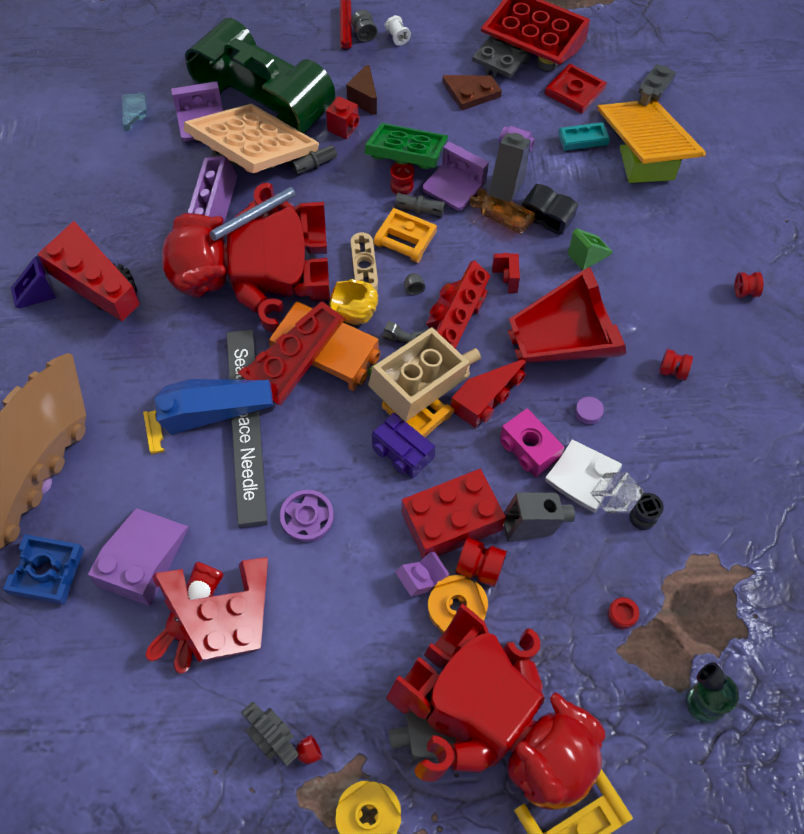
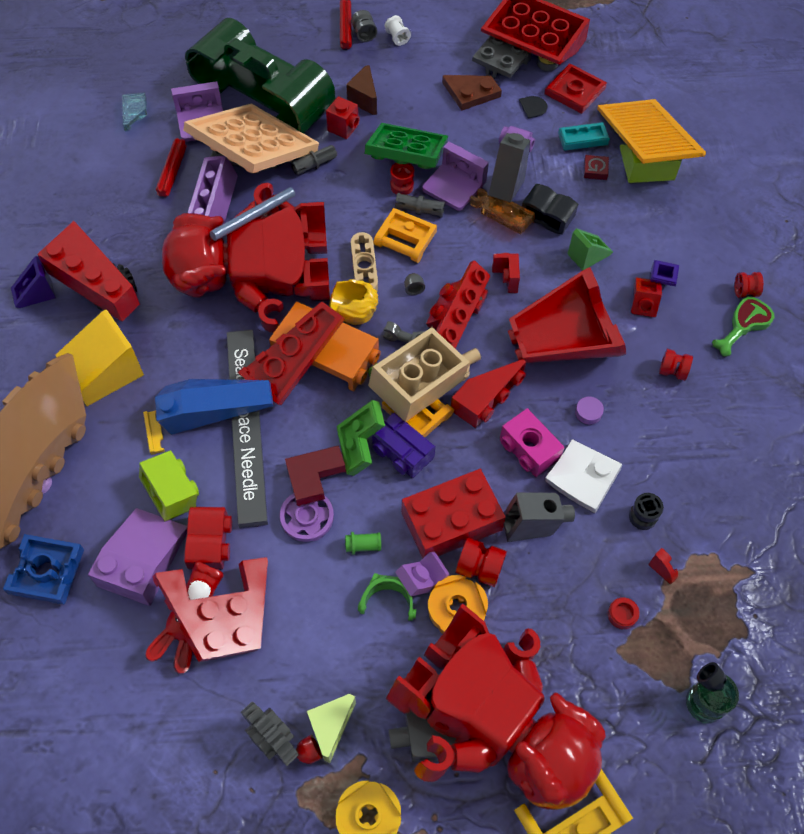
clear brick [590,472,644,513] -> none
dark grey hinge [638,64,676,106] -> none
none -> yellow slope [55,309,144,406]
none -> lime brick [139,450,199,522]
none -> red axle [156,138,187,197]
none -> red brick [185,507,232,569]
none -> dark red tile [285,445,346,506]
none -> yellowish green slope [307,694,356,763]
none -> bright green tile [336,400,385,476]
none -> bright green pin [345,532,381,555]
none -> bright green helmet [358,573,417,621]
none -> black piece [519,96,548,118]
none -> dark red tile [584,155,609,180]
none -> red bracket [631,277,662,317]
none -> red tile [648,548,678,585]
none -> dark purple slope [650,260,679,287]
none -> bright green piece [712,297,775,357]

